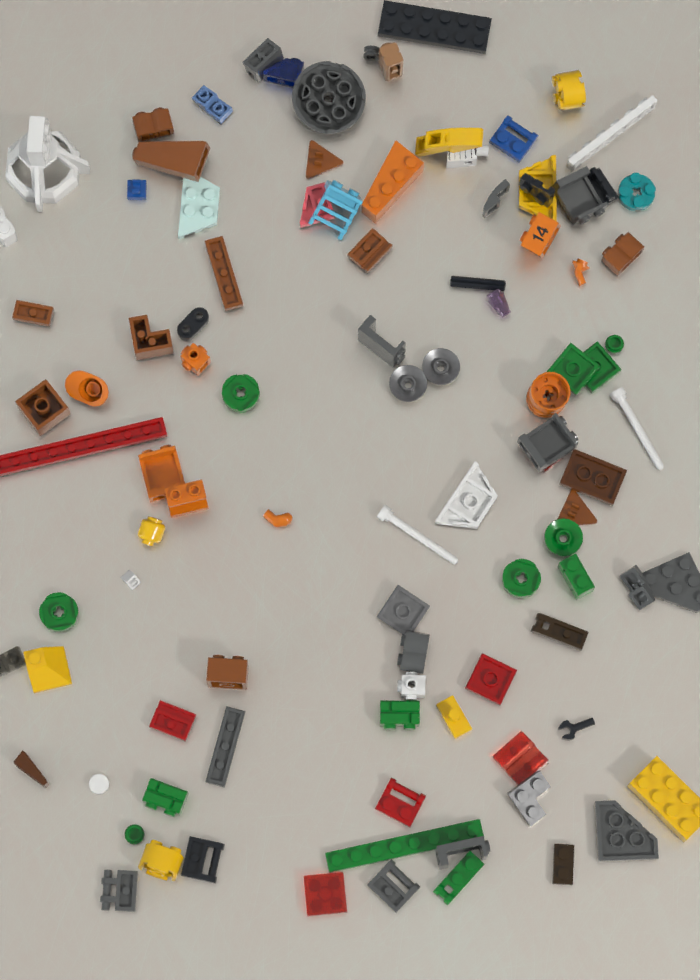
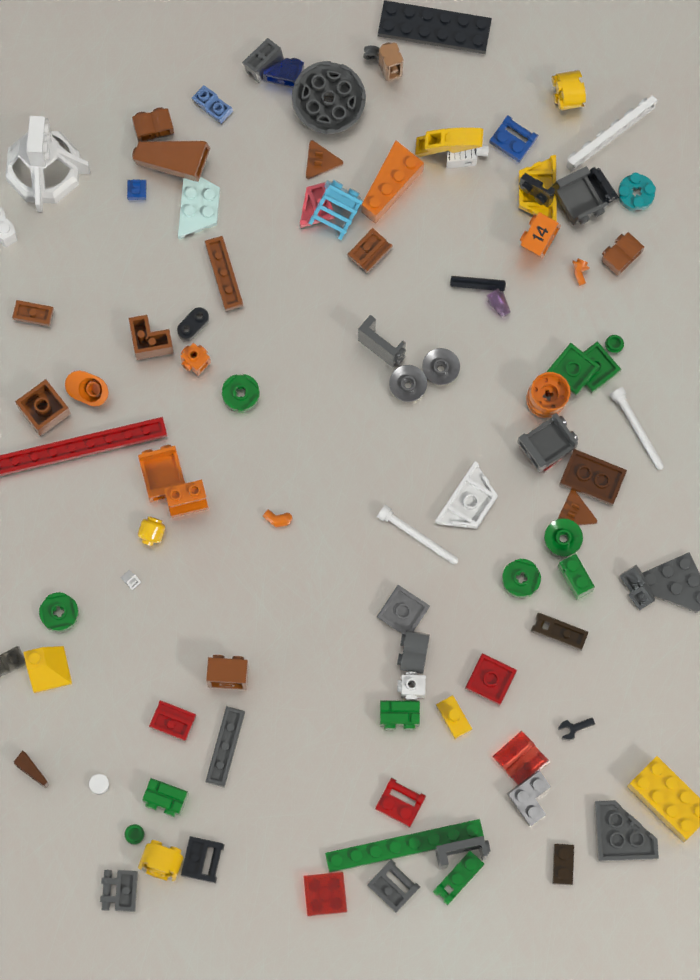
dark grey slope [482,179,510,218] -> none

